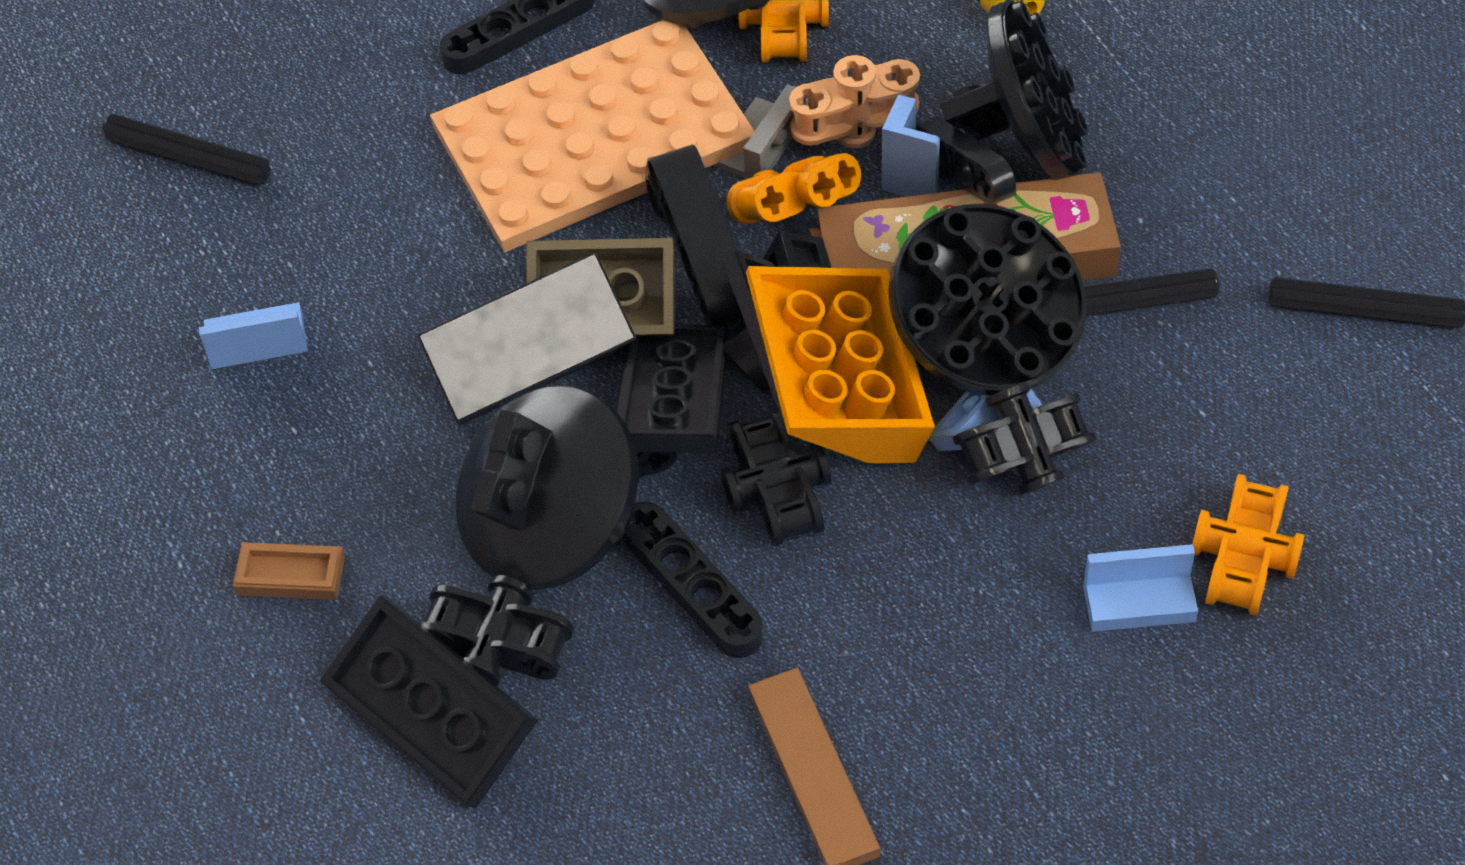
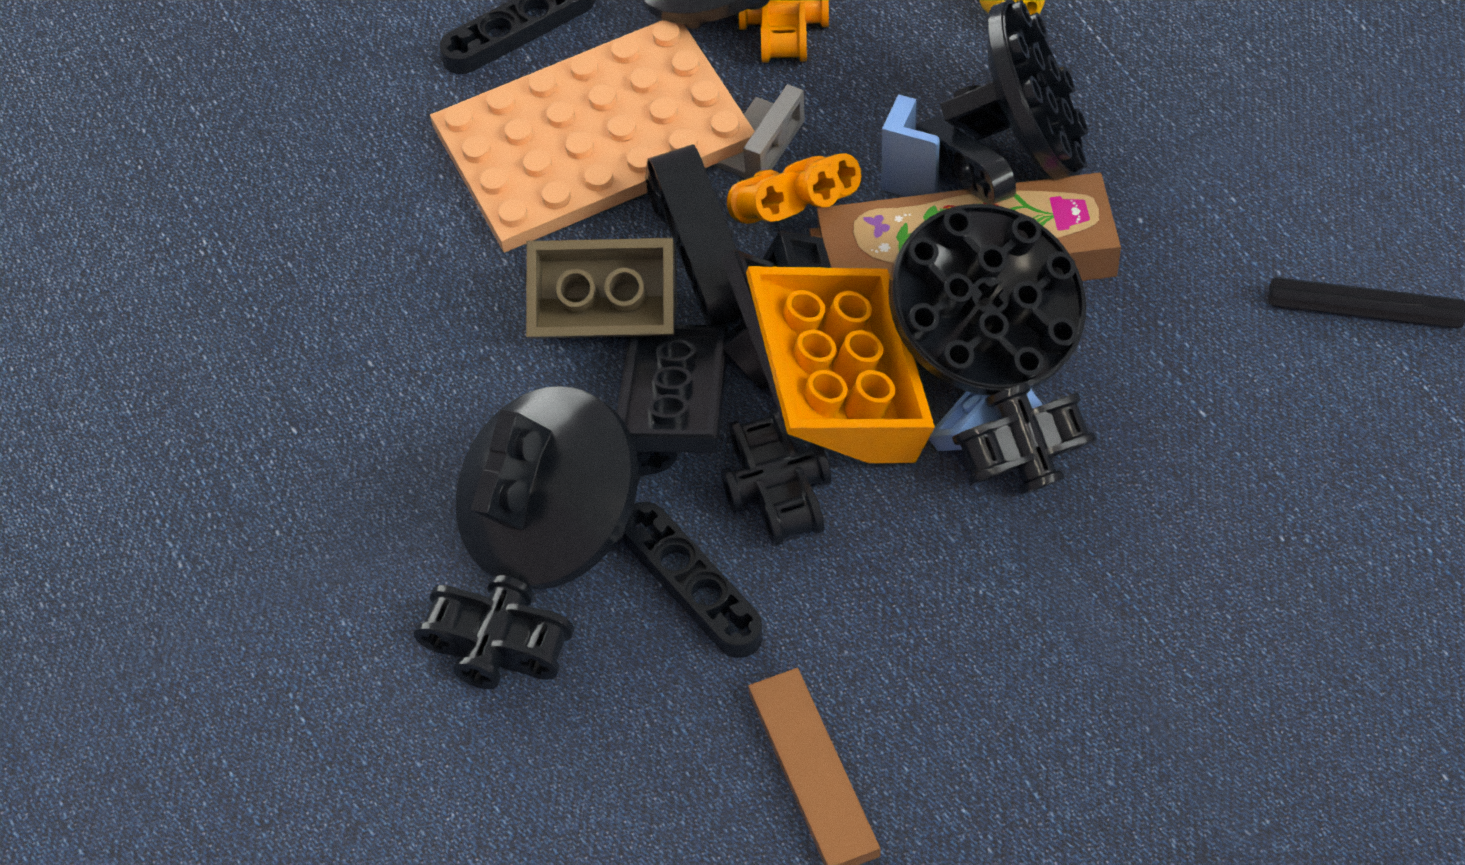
black axle [102,114,271,185] -> none
light blue panel [199,302,308,369] -> none
medium nougat tile [233,542,345,600] -> none
black tile [320,595,538,808] -> none
flat silver tile [417,251,638,426] -> none
light nougat axle [789,55,920,149] -> none
light blue panel [1083,544,1198,632] -> none
black axle [1084,268,1219,316] -> none
light orange axle [1192,474,1305,617] -> none

